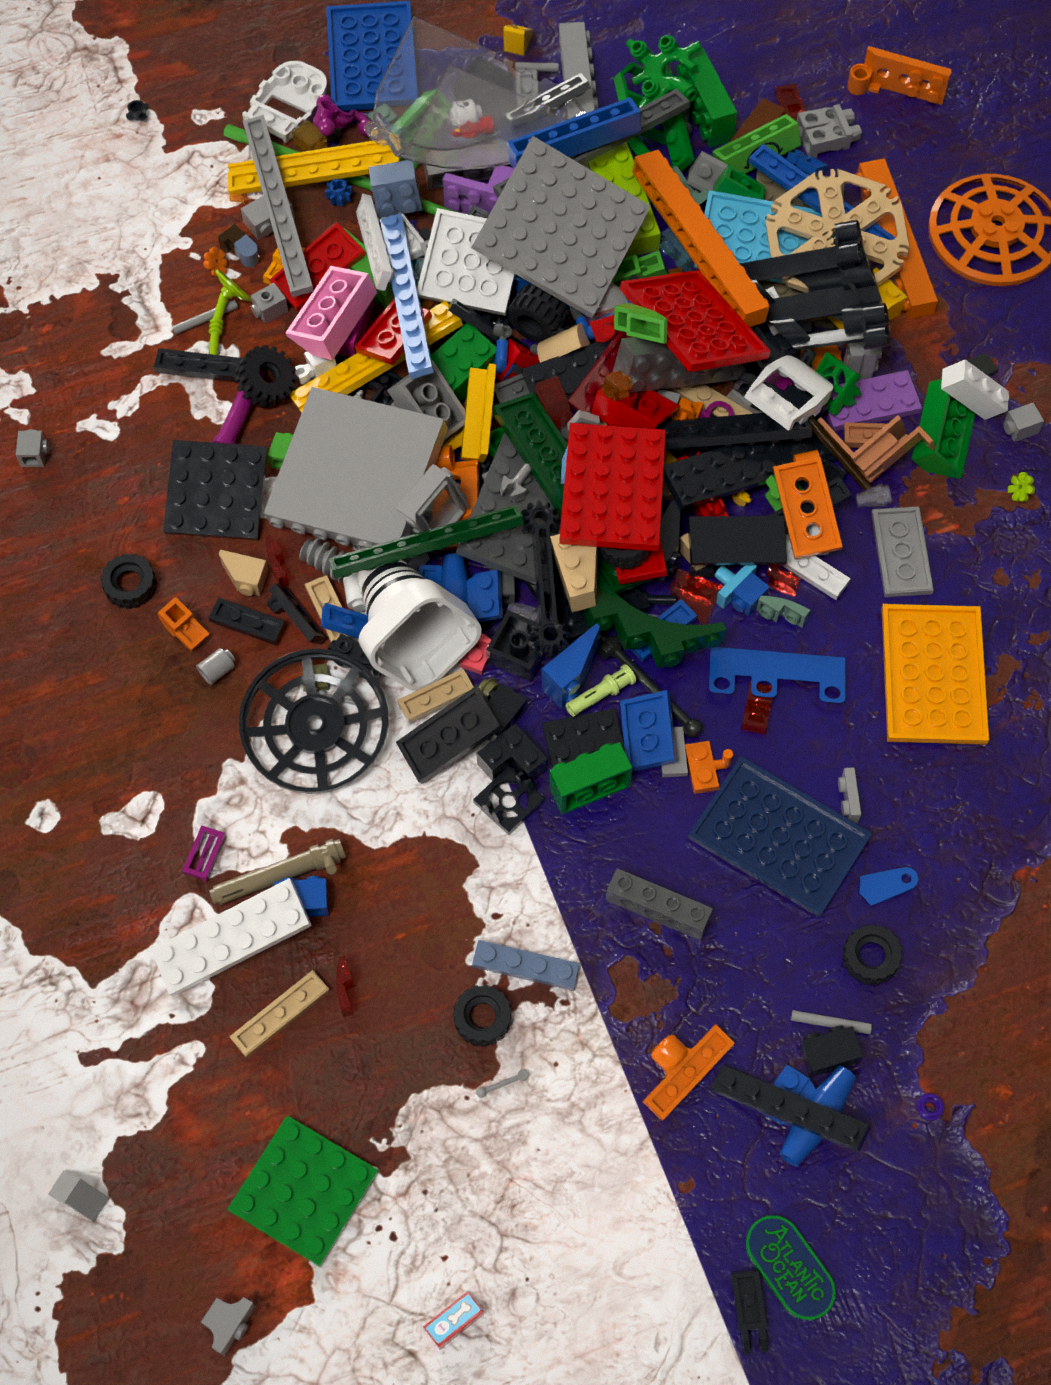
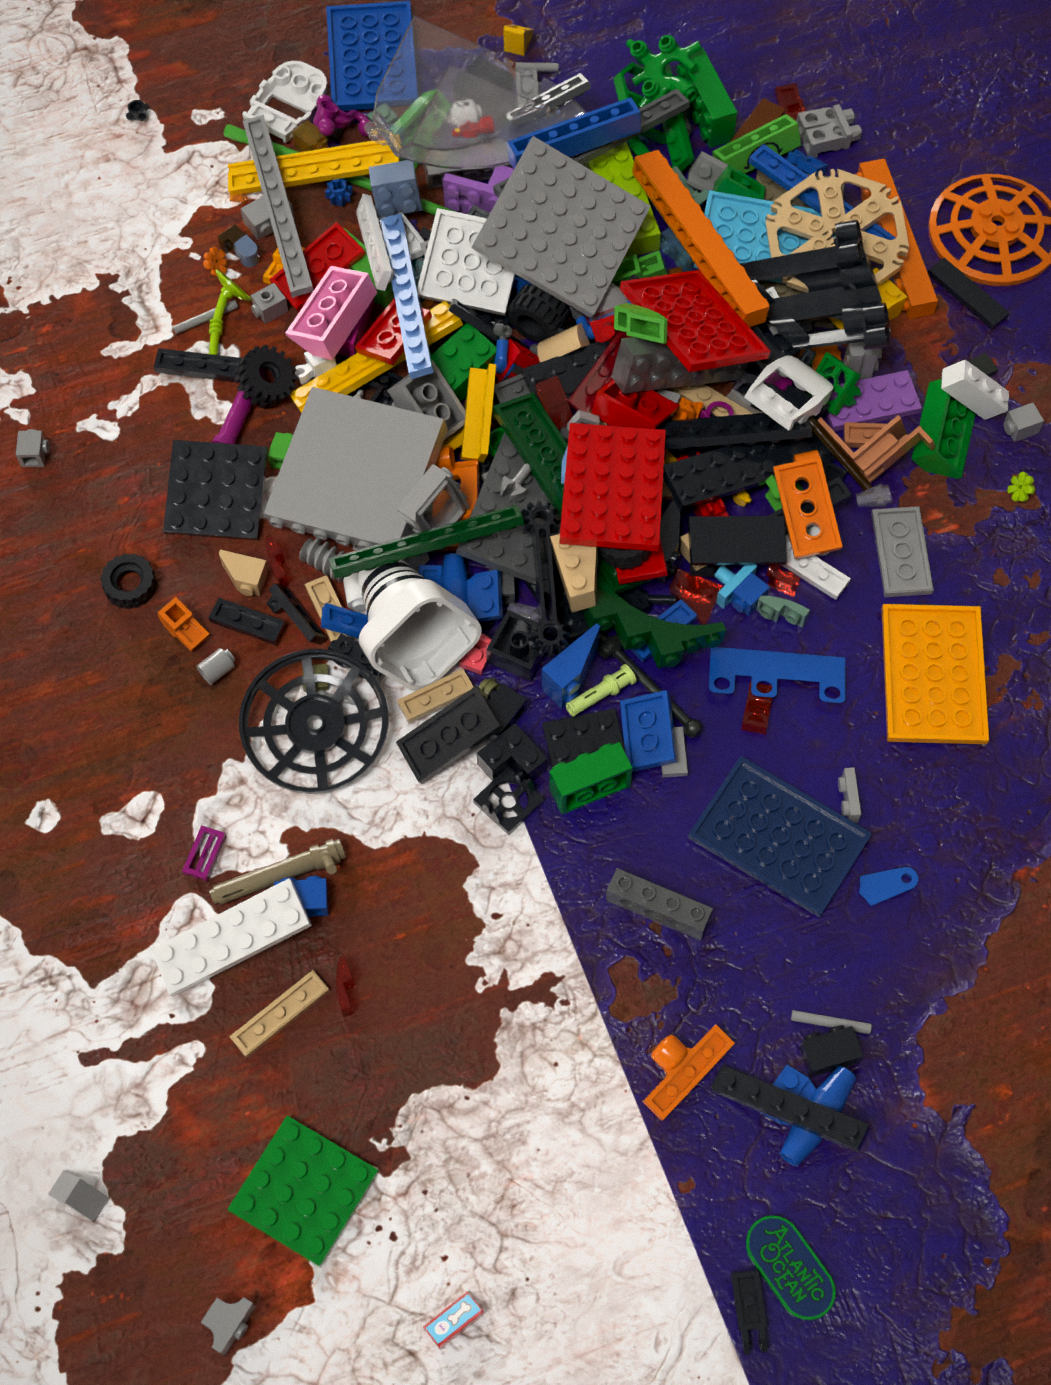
black tyre [453,985,512,1047] -> none
sand blue plate [472,940,580,991] -> none
light grey hinge [476,1069,528,1098] -> none
light grey brick [559,22,598,119] -> none
clear orange gear [603,370,632,401] -> none
orange plate [685,741,733,794] -> none
black tyre [842,924,903,986] -> none
orange hinge [847,46,952,105] -> none
dark purple plate [917,1093,944,1121] -> none
none -> black tile [928,257,1009,330]

